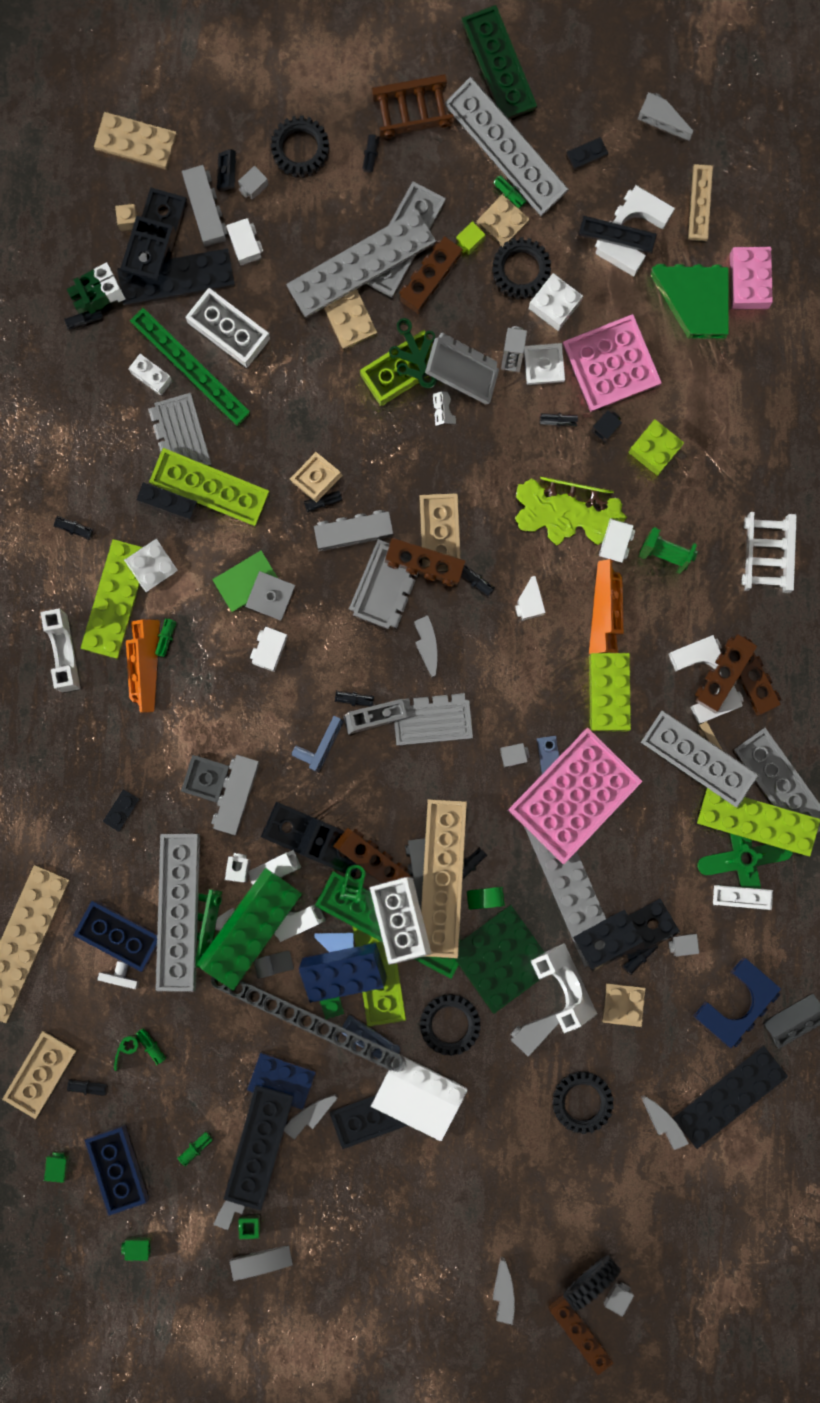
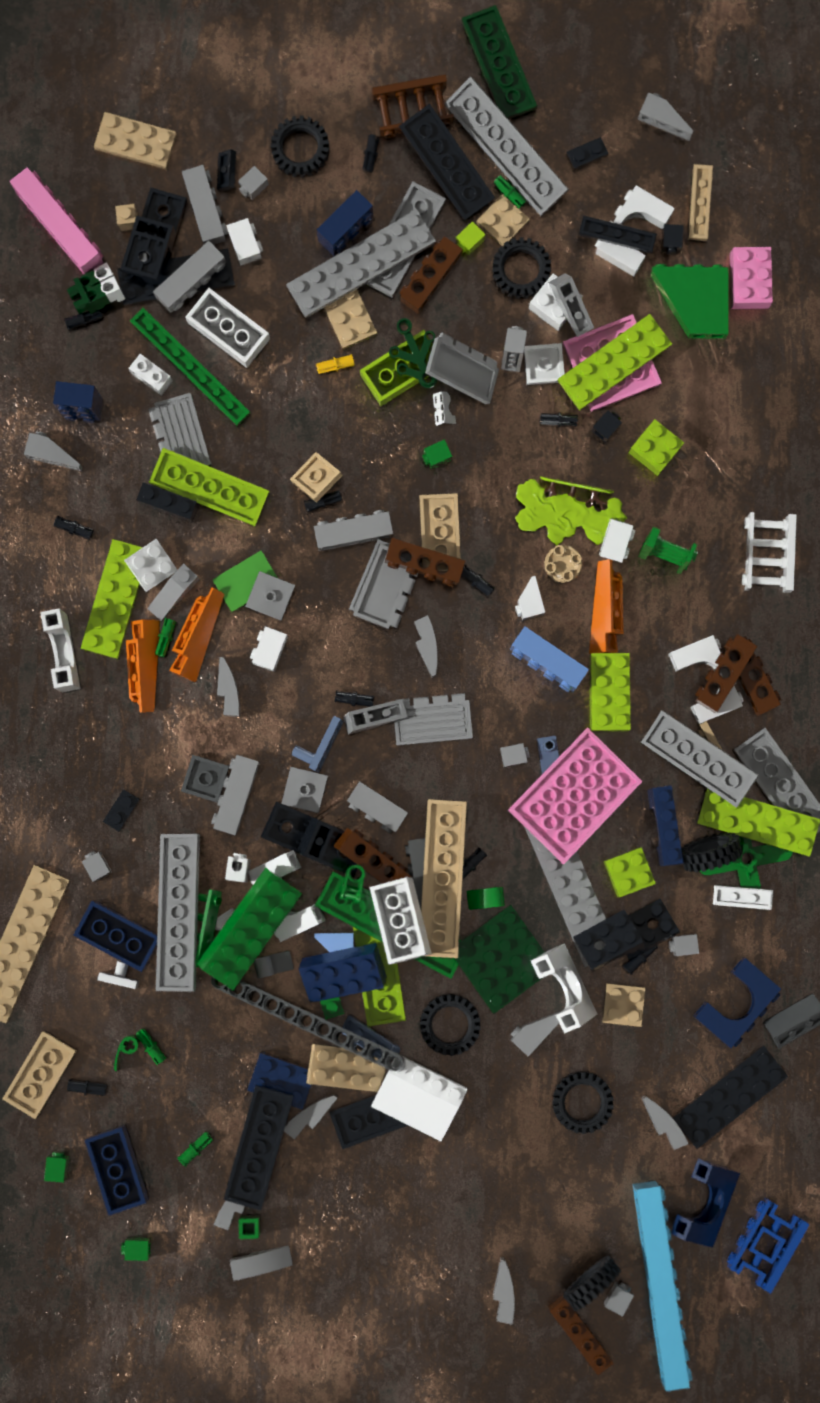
none -> bright pink brick [10,167,104,274]
none -> light grey slope [24,431,83,471]
none -> dark blue brick [53,381,103,423]
none -> light grey brick [82,851,112,882]
none -> light grey slope [147,563,200,621]
none -> light grey brick [153,241,226,313]
none -> orange wedge [169,587,224,682]
none -> light grey slope [217,657,240,717]
none -> light grey plate [281,767,328,813]
none -> tan plate [306,1044,385,1092]
none -> yellow axle [316,354,355,374]
none -> dark blue brick [317,190,374,256]
none -> light grey brick [347,782,408,833]
none -> black plate [399,103,495,221]
none -> green brick [422,439,452,469]
none -> medium blue brick [510,626,589,692]
none -> tan dish [544,545,582,583]
none -> light grey slope [548,274,594,337]
none -> lime plate [557,314,672,411]
none -> lime brick [604,847,656,898]
none -> medium azure brick [632,1181,692,1391]
none -> dark blue arch [647,785,683,866]
none -> black brick [661,224,683,255]
none -> dark blue arch [671,1158,740,1248]
none -> black tyre [681,832,743,872]
none -> blue fence [727,1198,810,1294]

